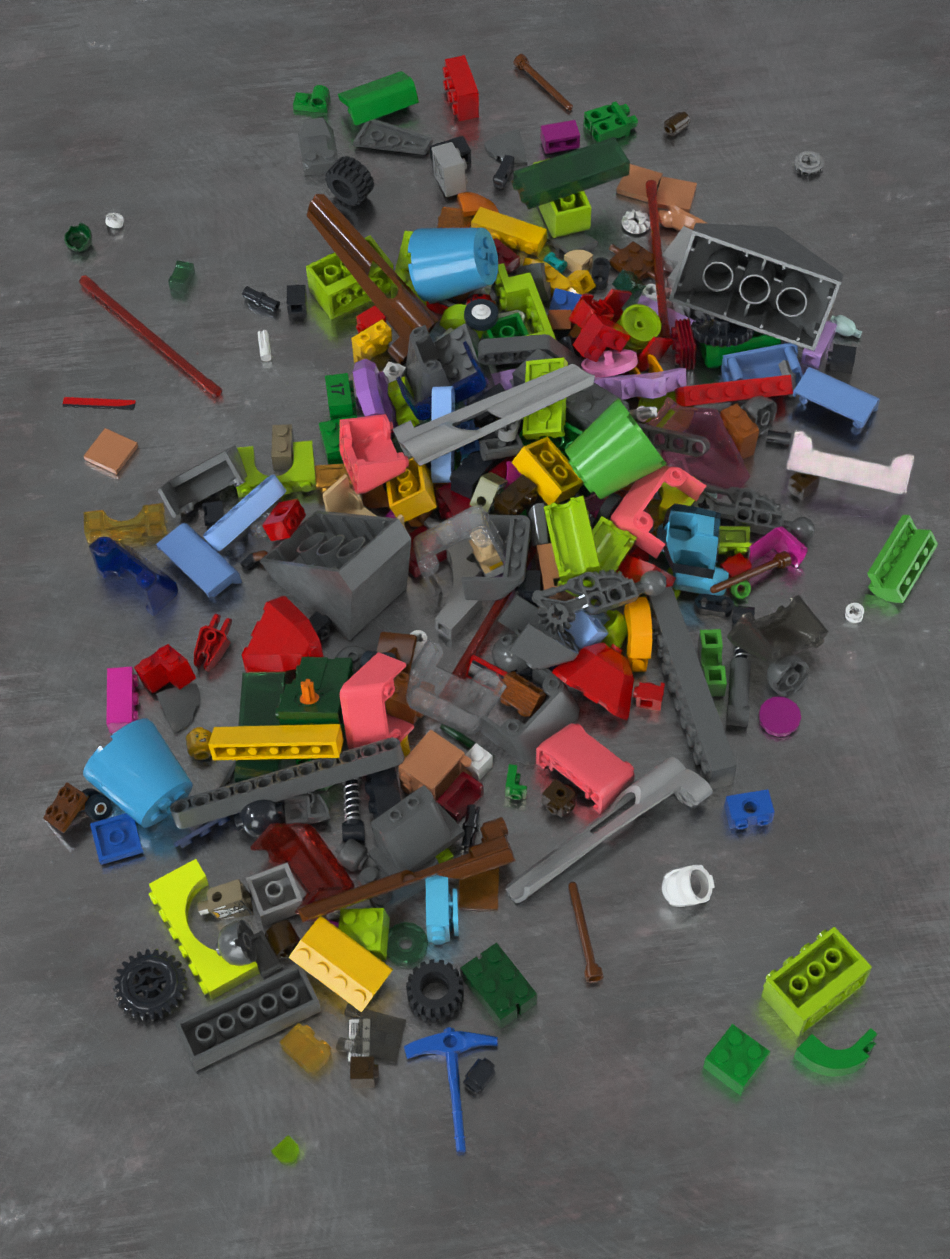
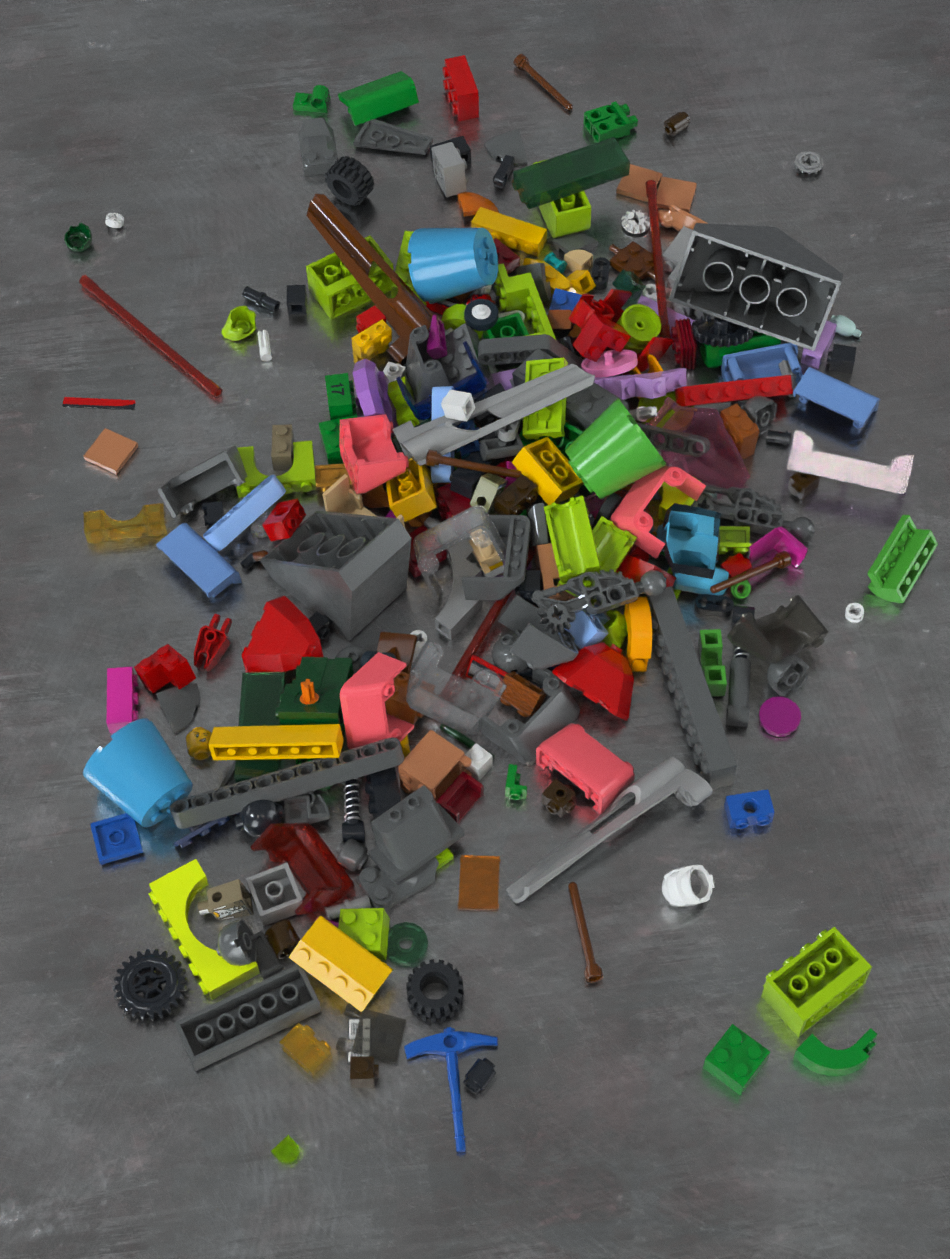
reddish brown plate [43,783,112,833] -> none
clear blue windscreen [89,536,178,616] -> none
clear green piece [168,260,195,293] -> none
reddish brown panel [297,817,516,922] -> none
medium azure brick [425,875,459,945] -> none
clear orange piece [437,207,473,228] -> none
dark green piece [460,942,537,1029] -> none
black pin [461,804,481,850] -> none
magenta brick [540,120,580,154] -> none
red brick [633,682,665,711] -> none
none -> lime hair [221,305,256,341]
none -> reddish brown piece [426,449,522,478]
none -> magenta slope [427,315,447,360]
none -> white brick [441,390,475,422]

